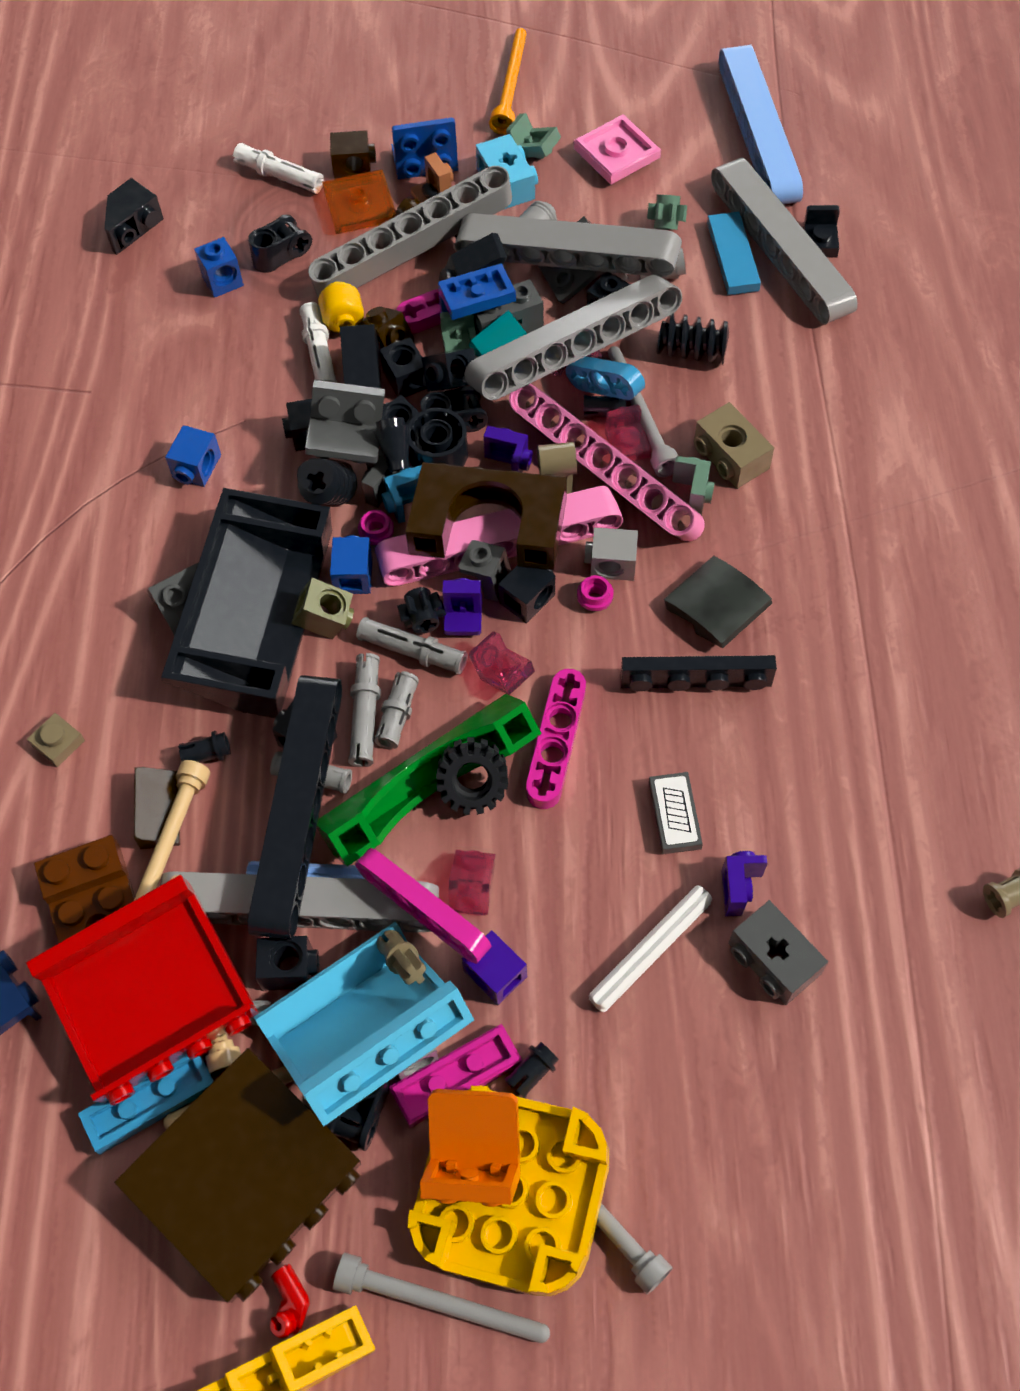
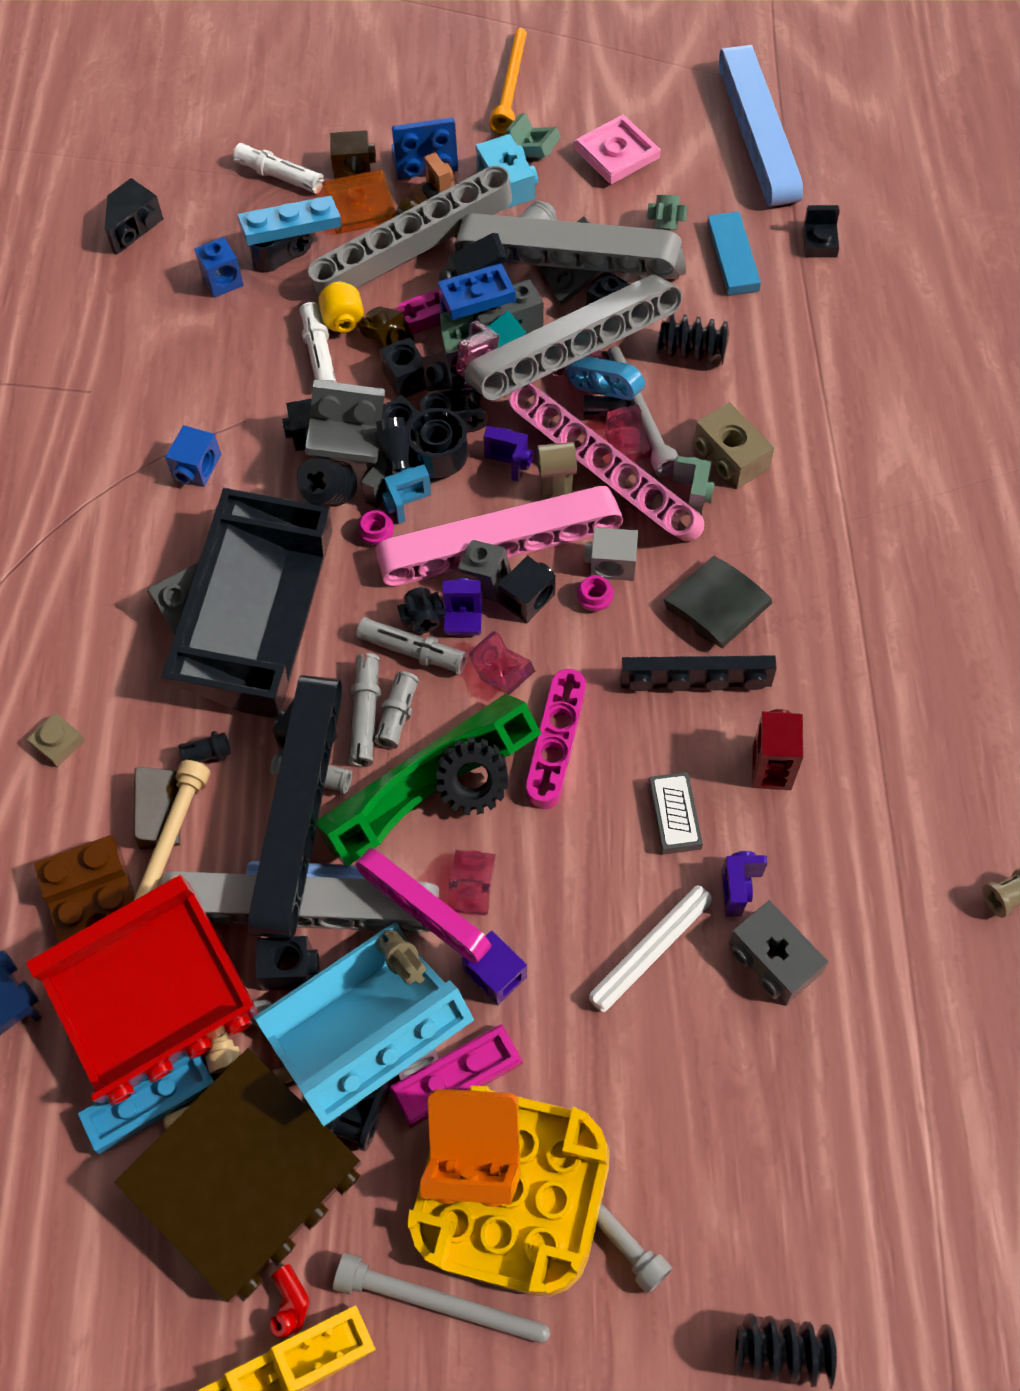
olive brick [291,578,354,639] -> none
blue brick [330,535,373,594] -> none
black slope [340,324,382,389] -> none
dark brown arch [405,462,567,570] -> none
black pin [504,1042,559,1098] -> none
light grey beam [711,158,858,324] -> none
none -> dark azure plate [237,196,341,246]
none -> clear pink bracket [456,321,499,378]
none -> black piece [734,1313,837,1390]
none -> dark red brick [752,709,803,791]

